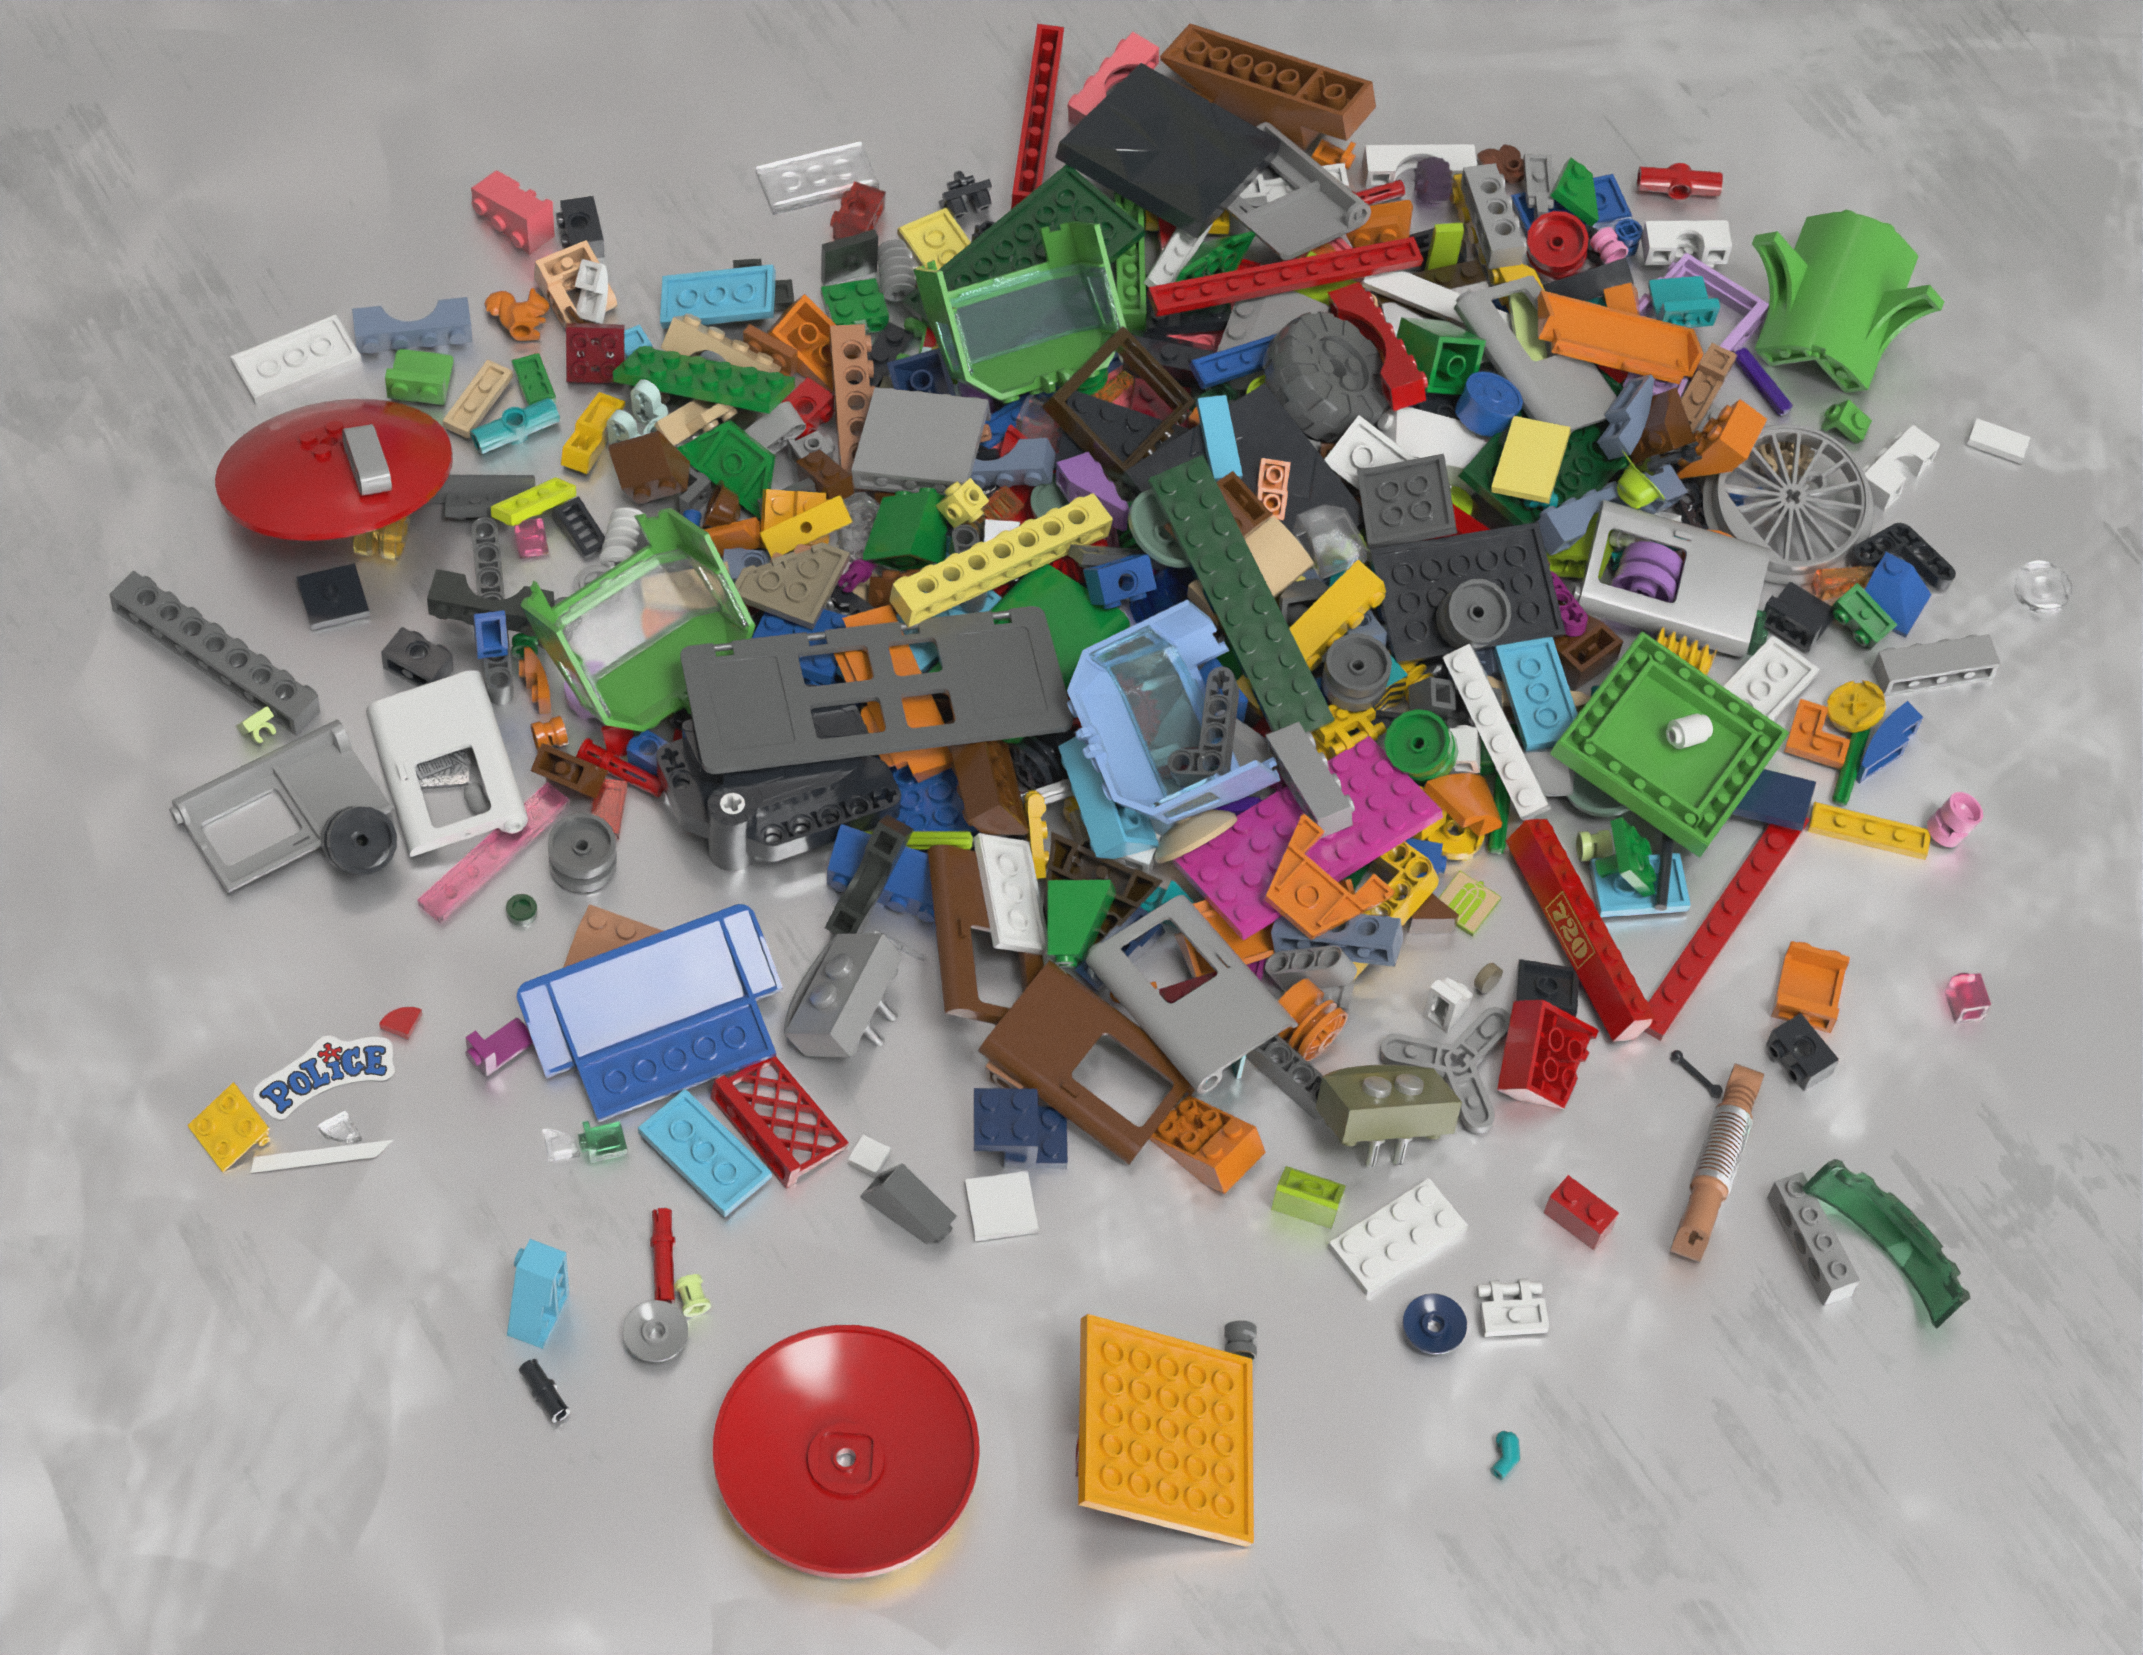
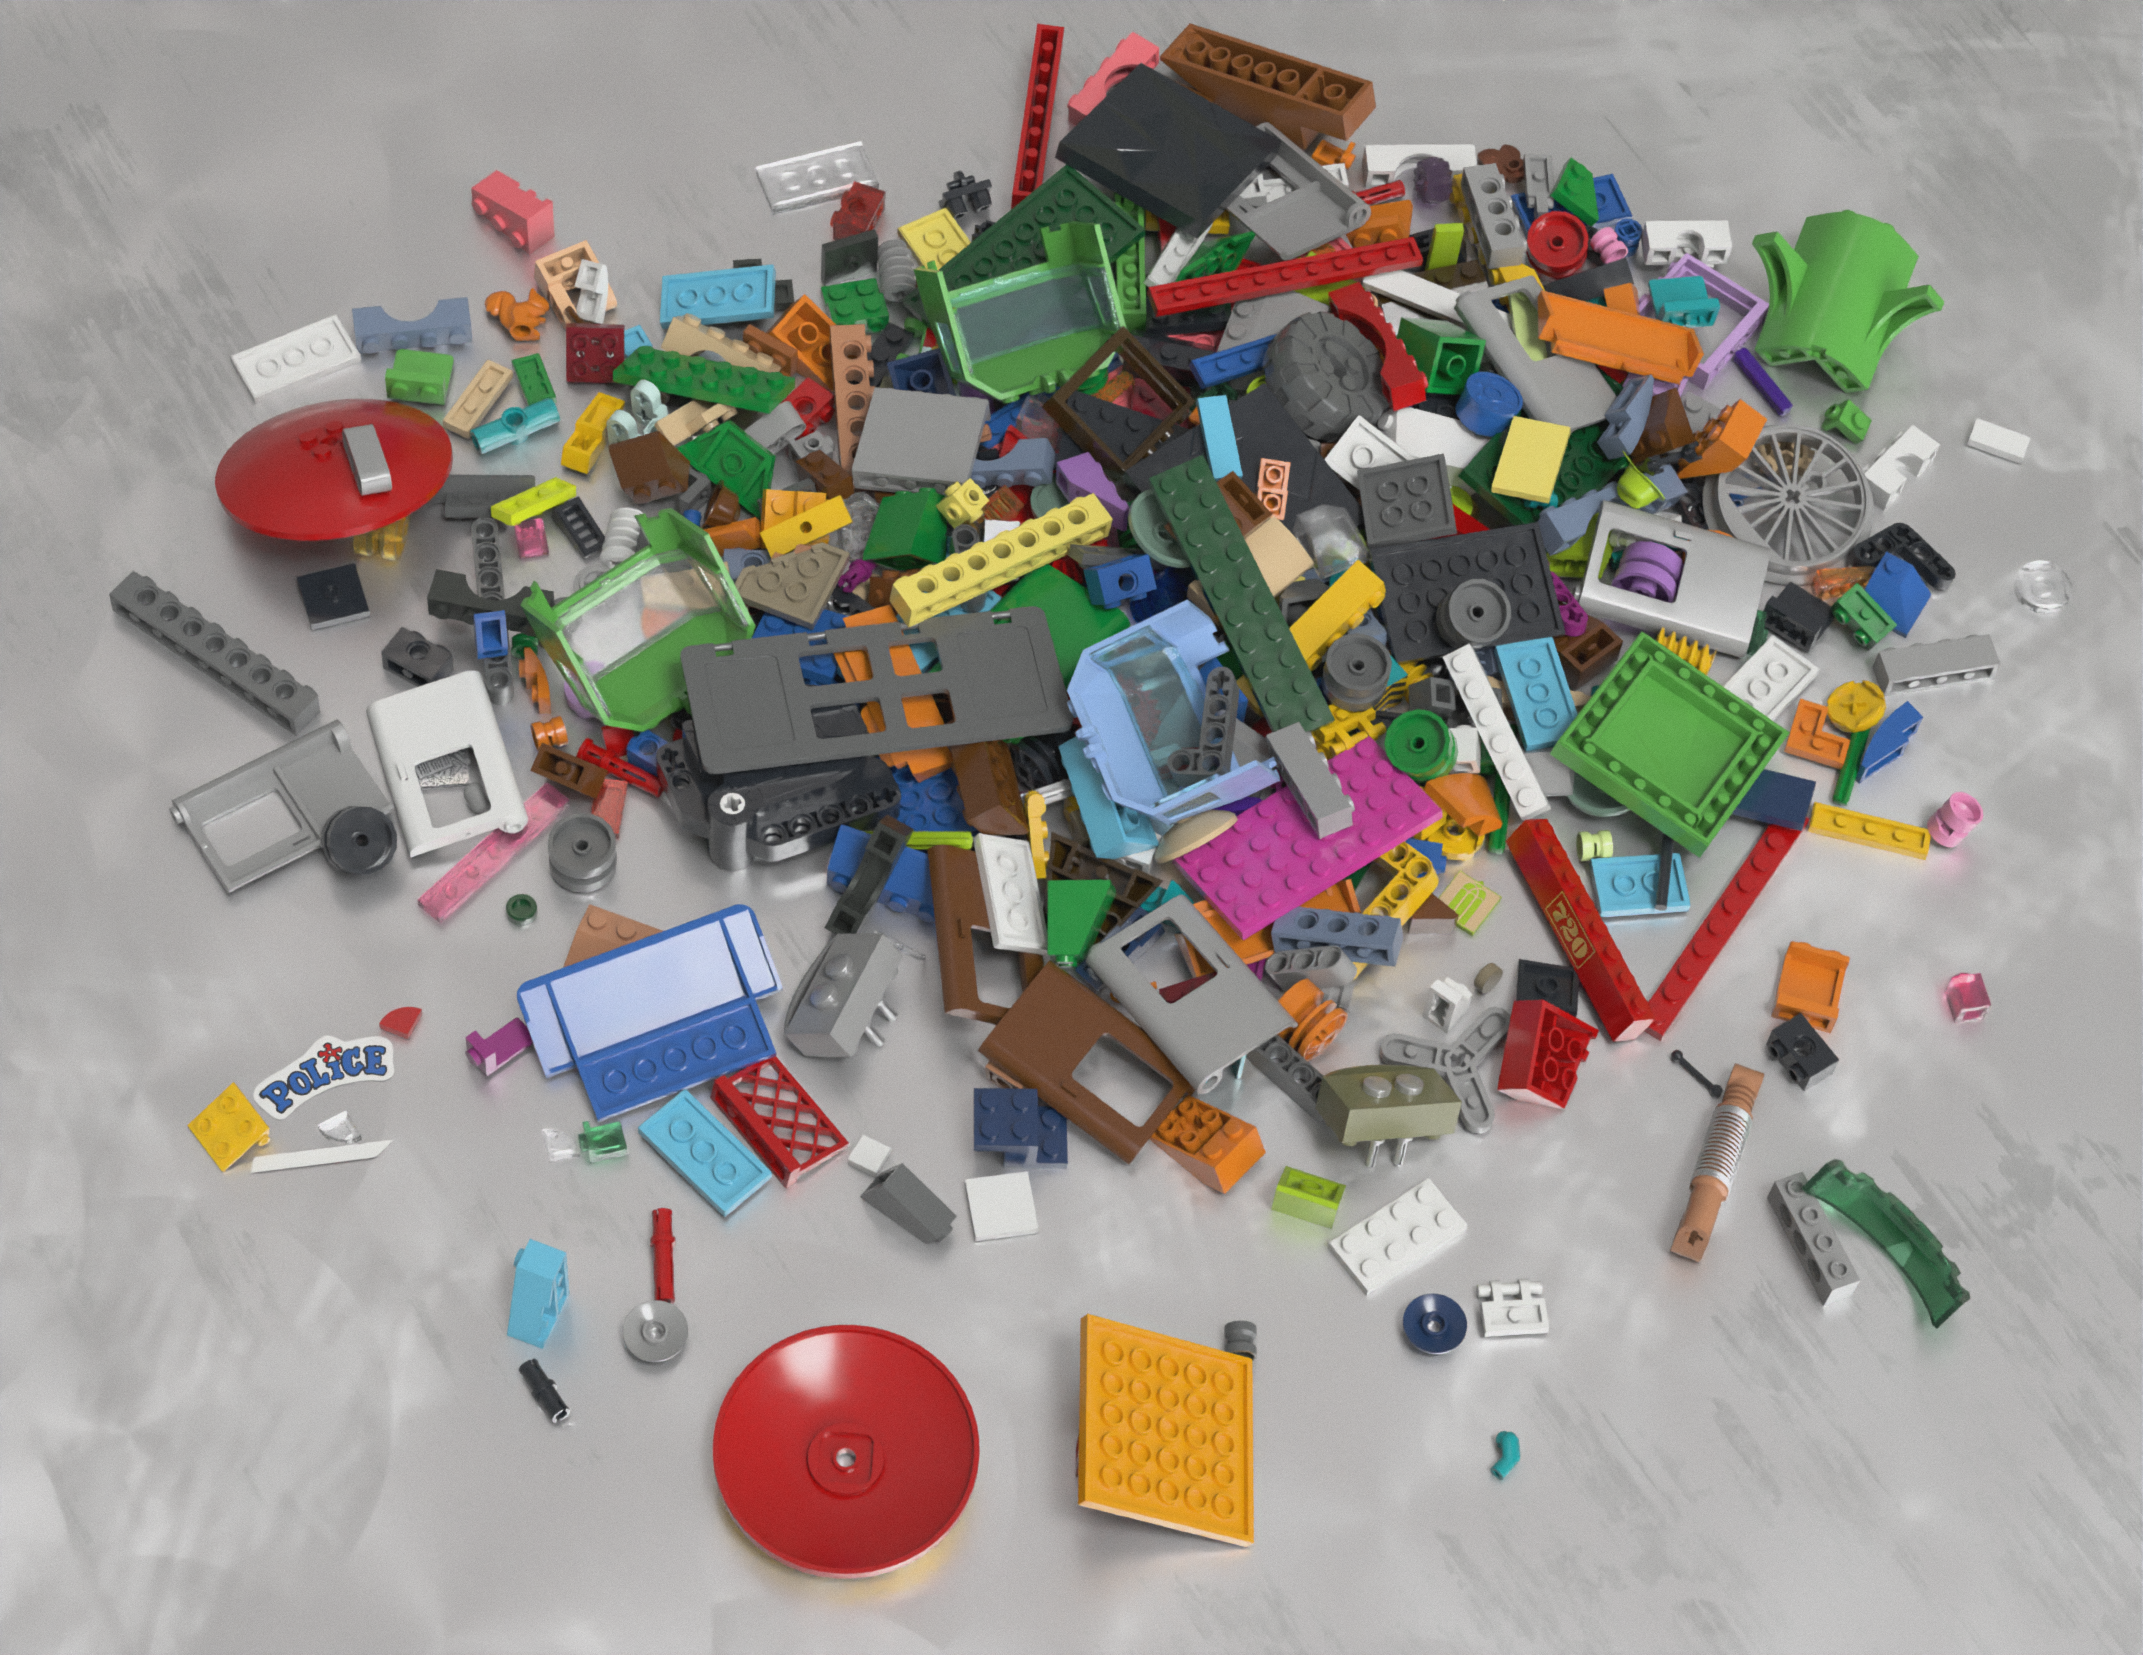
yellowish green tile [236,706,276,745] -> none
black brick [556,196,604,258] -> none
yellowish green bush [674,1274,711,1317] -> none
orange wing [1264,814,1395,940] -> none
red brick [1543,1175,1619,1250] -> none
green plate [1595,817,1656,897] -> none
red piece [1636,163,1723,200] -> none
white brick [1666,713,1713,749] -> none
medium nougat slope [1681,343,1737,434] -> none

